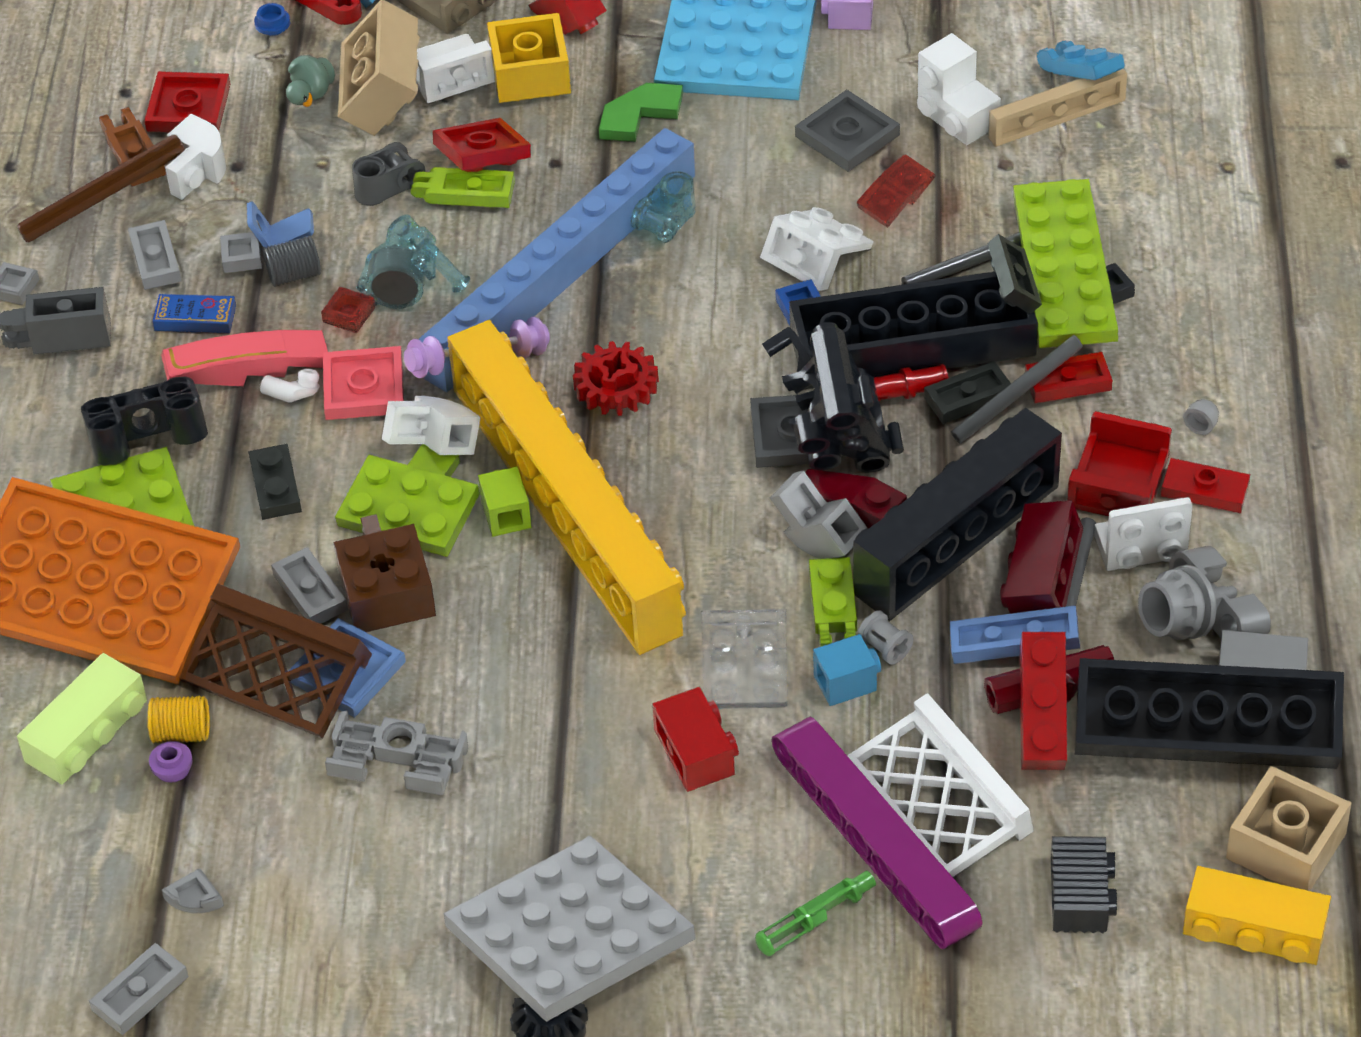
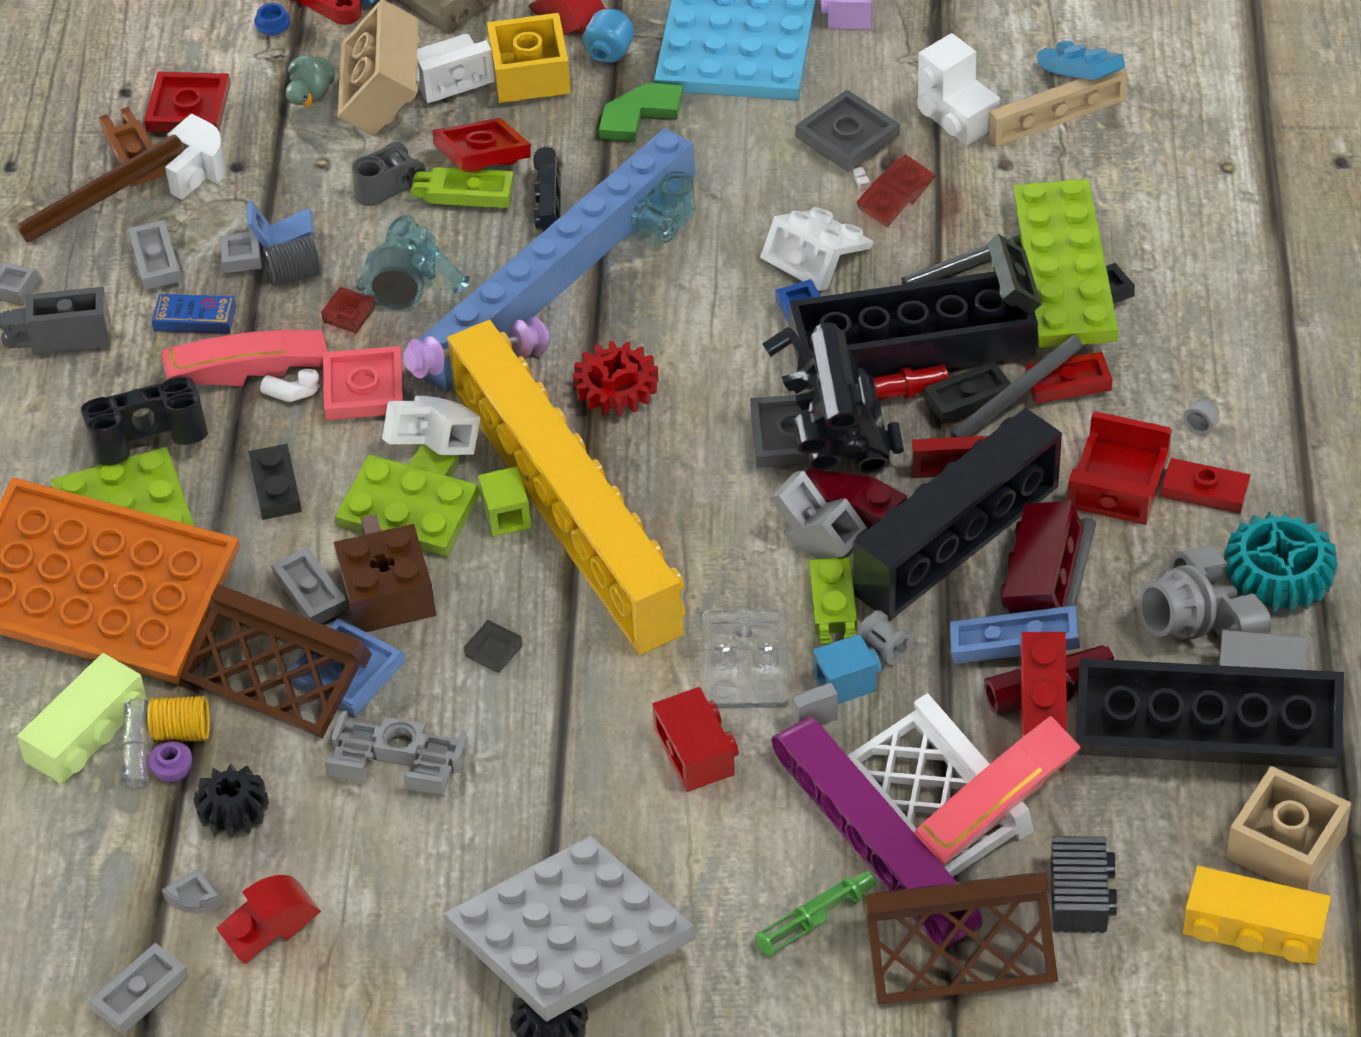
white bracket [1094,497,1193,571] -> none
none -> clear pin [119,699,153,789]
none -> black gear [194,763,269,839]
none -> red brick [216,875,321,964]
none -> clear smoke tile [464,620,523,673]
none -> black hinge [533,146,561,232]
none -> dark azure head [582,9,634,63]
none -> light grey tile [792,683,838,726]
none -> white piece [852,167,870,190]
none -> reddish brown fence [862,872,1058,1004]
none -> red plate [911,436,988,478]
none -> coral slope [914,716,1081,866]
none -> teal gear [1224,511,1338,614]

